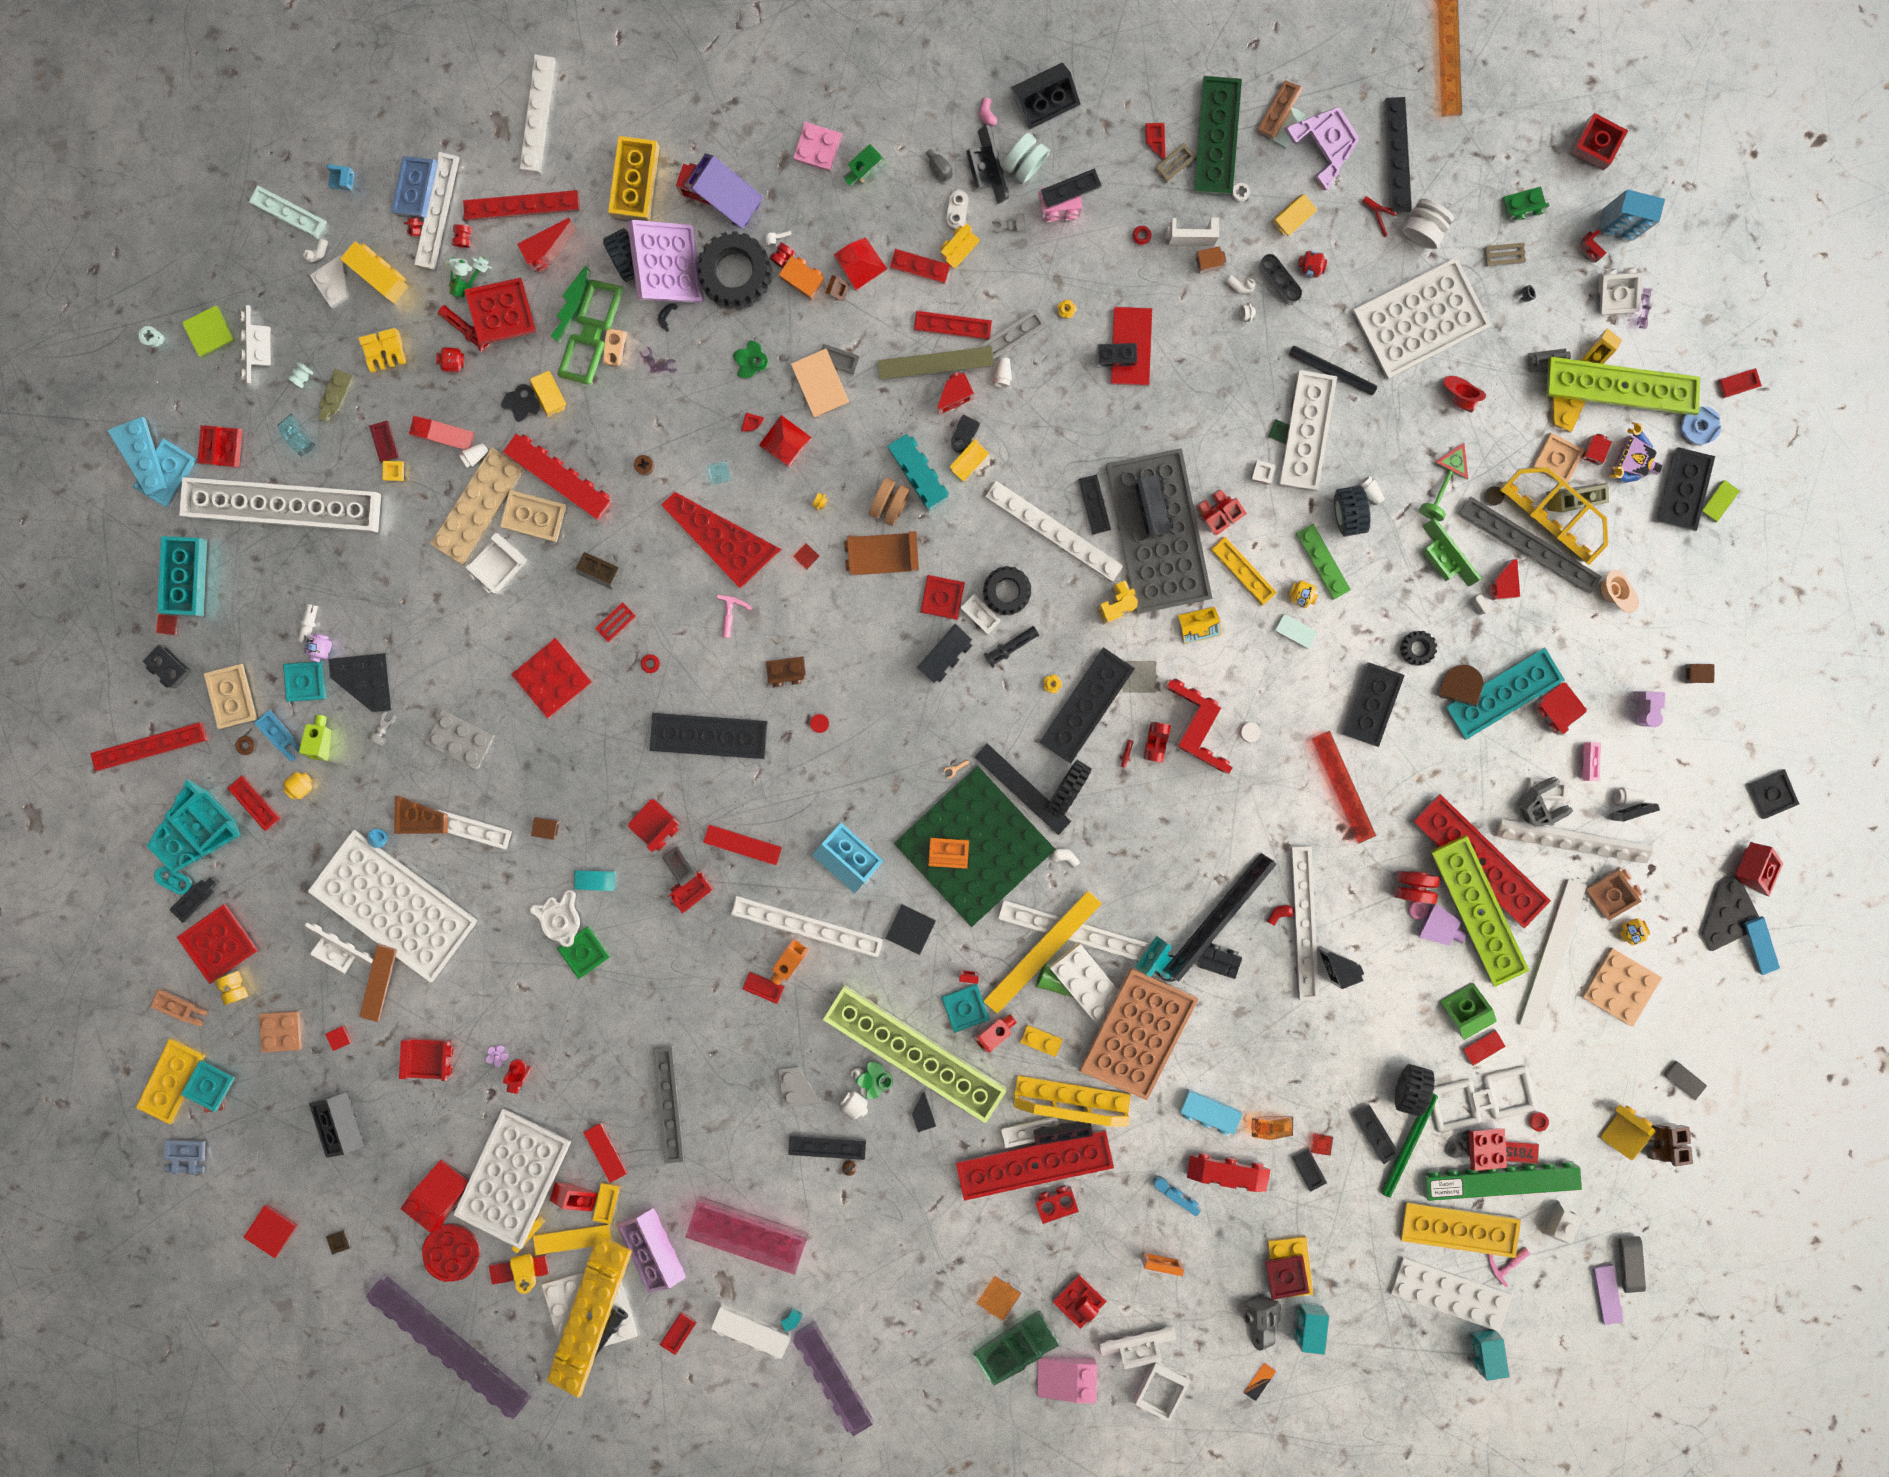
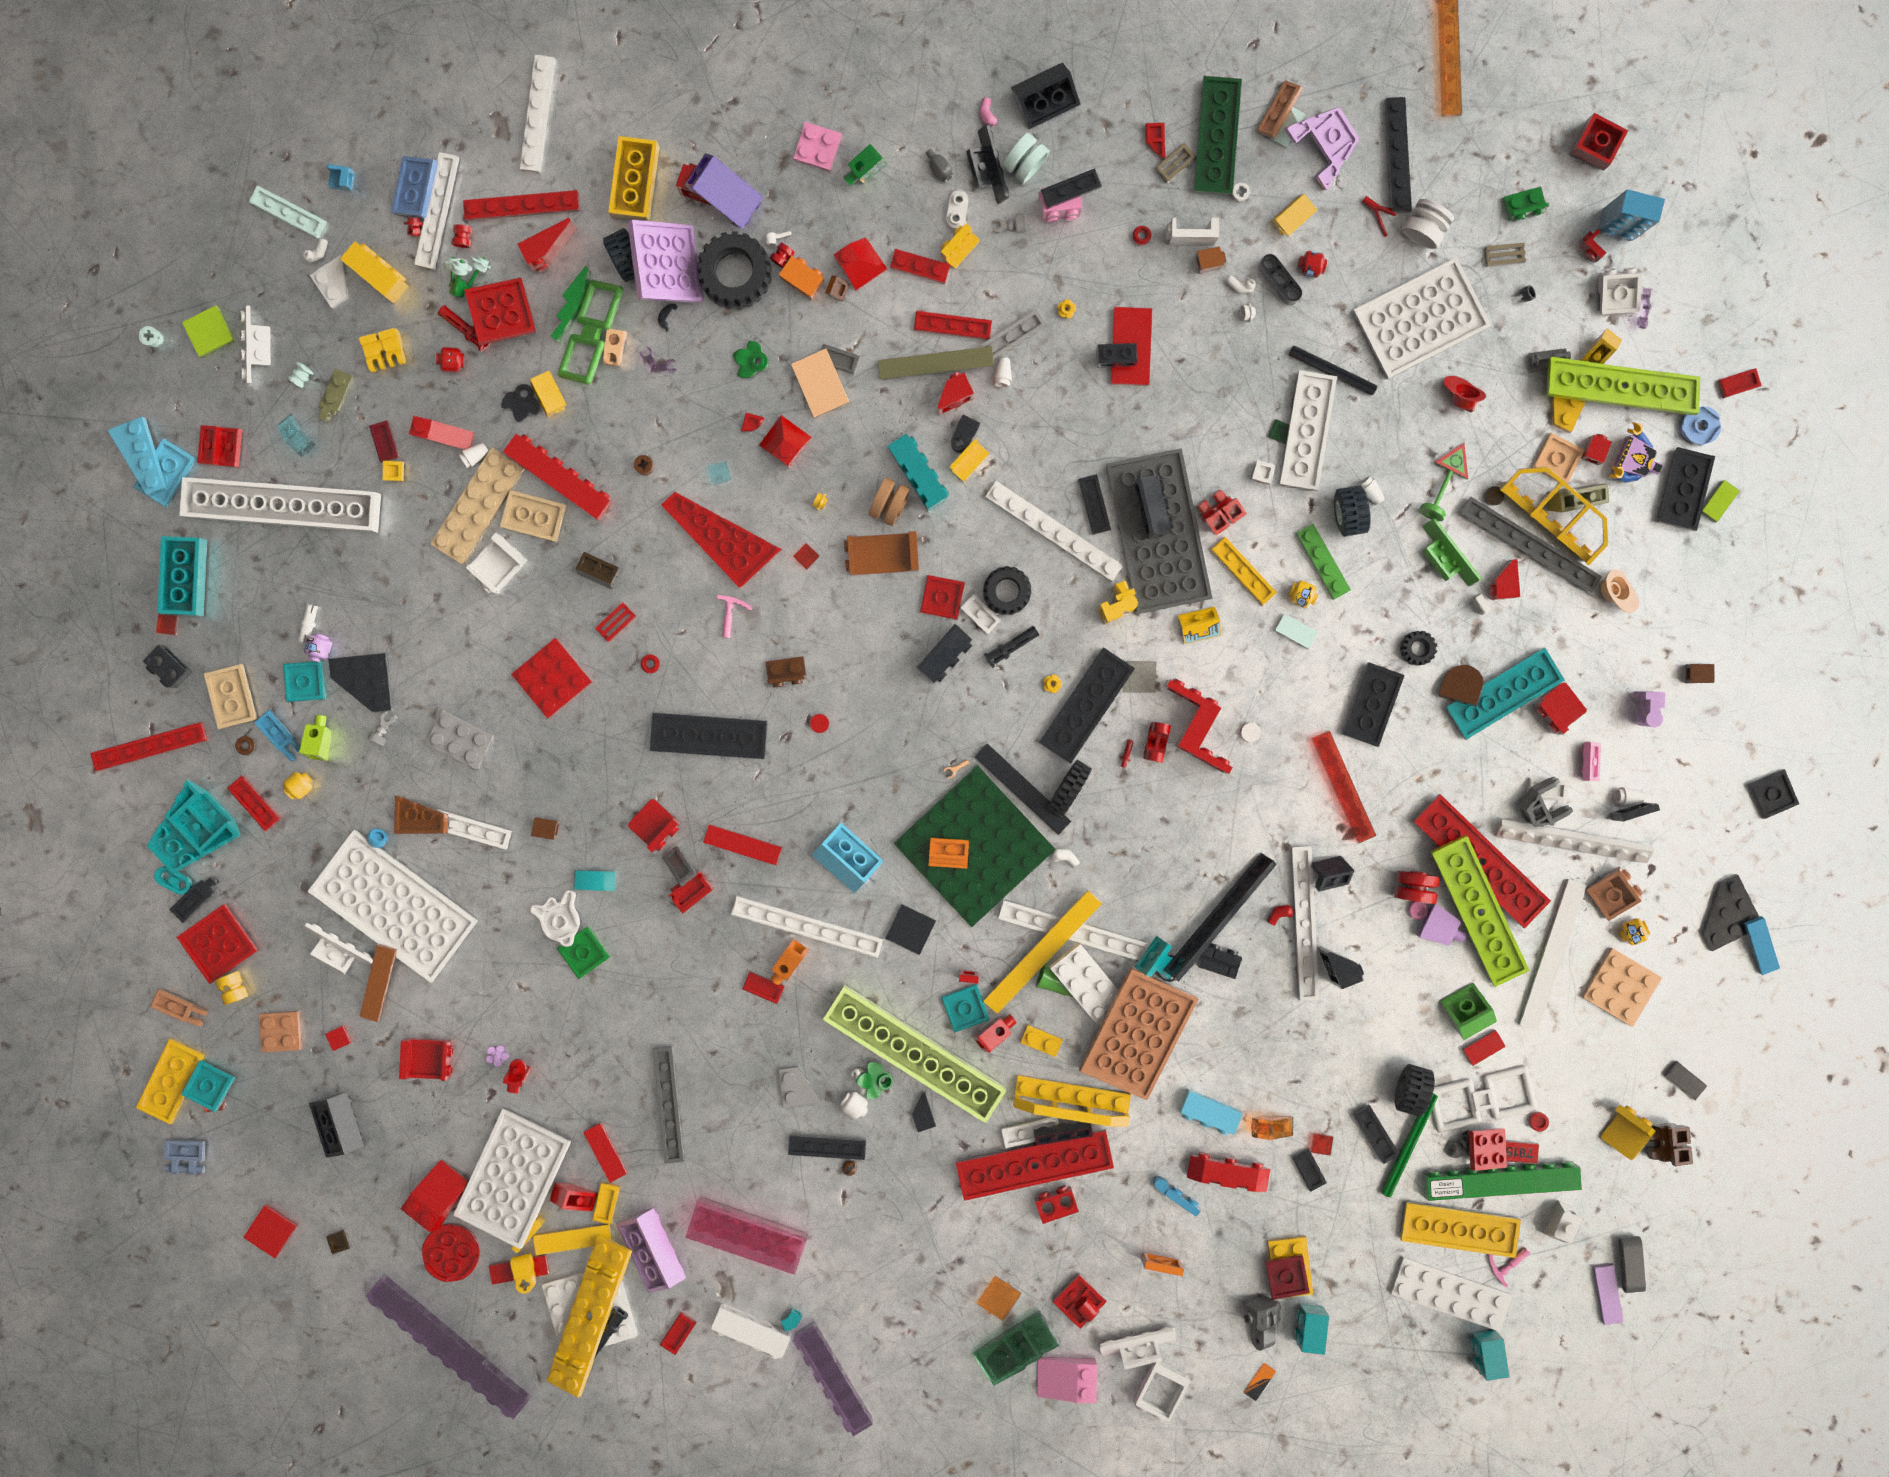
red slope [1736,842,1784,897] -> none
none -> black panel [1311,856,1355,892]

